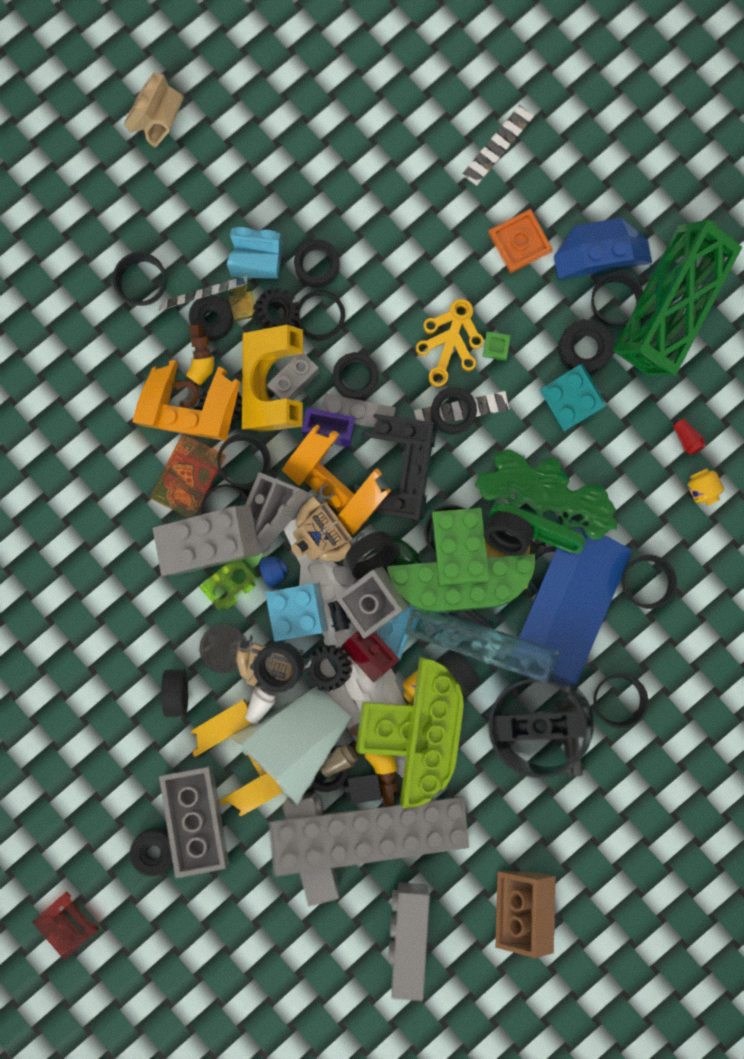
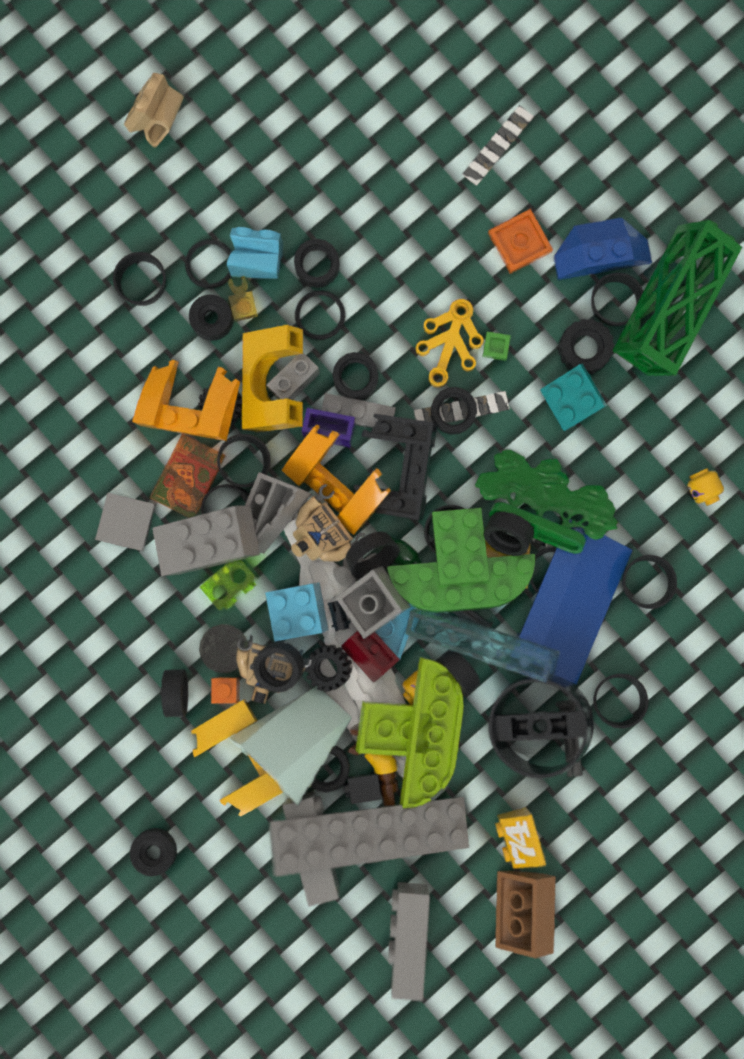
clear red plate [32,891,99,960] -> none
sticker [159,275,248,311] -> none
light grey brick [159,765,230,878] -> none
reddish brown piece [171,324,214,408] -> none
white cone [245,685,277,724] -> none
black tyre [252,288,300,330] -> none
blue cone [258,557,289,589] -> none
dark tan cone [320,743,358,778] -> none
red cone [673,418,706,456] -> none
none -> light grey tile [95,493,156,552]
none -> black tyre [185,239,232,289]
none -> orange brick [211,677,240,704]
none -> yellow slope [495,807,546,868]

